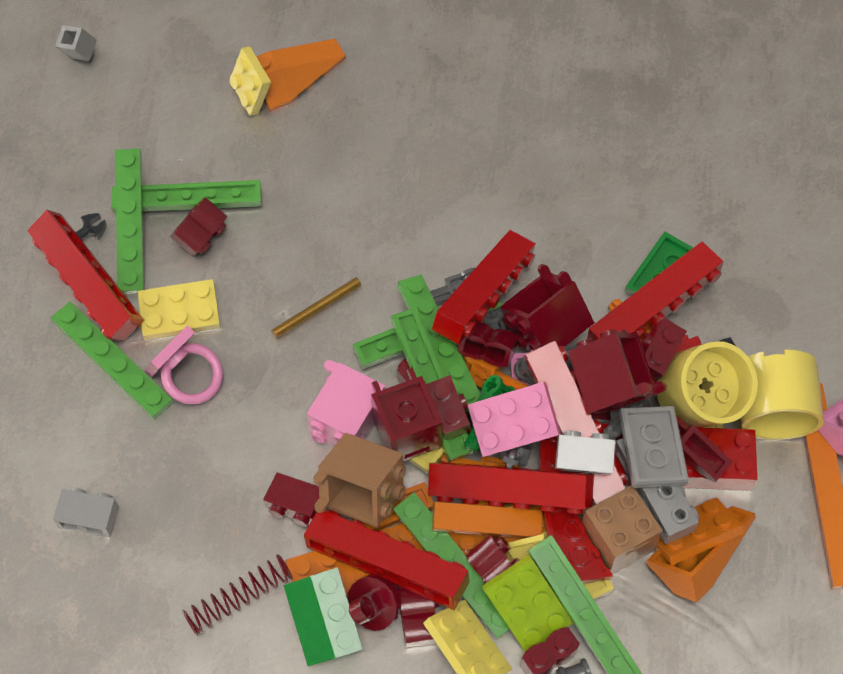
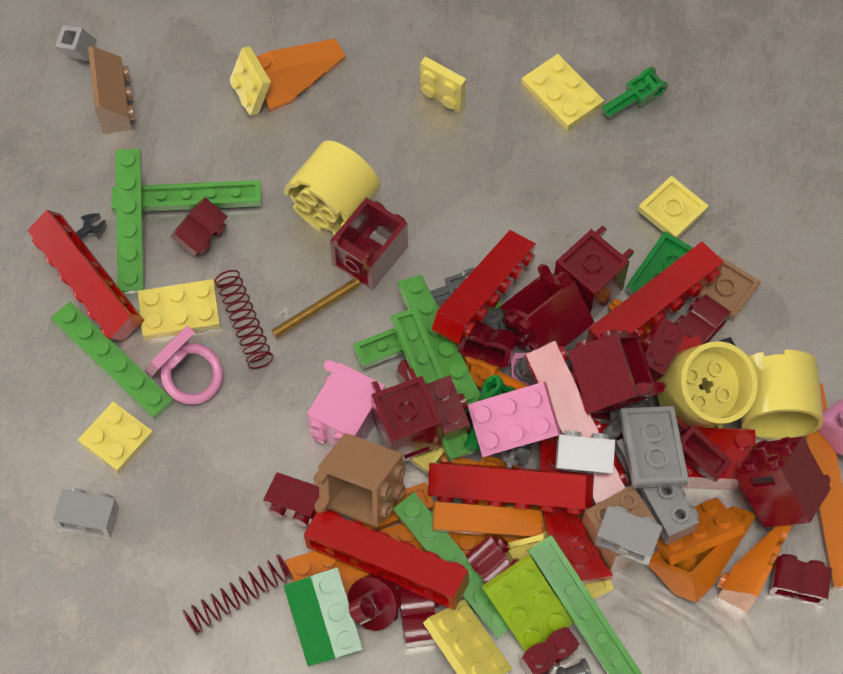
none -> light yellow plate [78,401,154,474]
none -> medium nougat slope [88,46,135,134]
none -> dark red piece [214,270,274,369]
none -> light yellow brick [284,141,380,235]
none -> dark red container [330,197,408,291]
none -> light yellow plate [420,56,466,112]
none -> light yellow plate [521,54,604,131]
none -> dark red container [554,226,634,318]
none -> light grey brick [594,506,663,565]
none -> green connector [602,67,669,118]
none -> light yellow plate [637,176,709,238]
none -> dark red brick [675,294,731,344]
none -> medium nougat tile [695,255,761,322]
none -> orange wedge [717,525,792,613]
none -> dark red container [735,436,831,528]
none -> dark red brick [769,554,832,605]

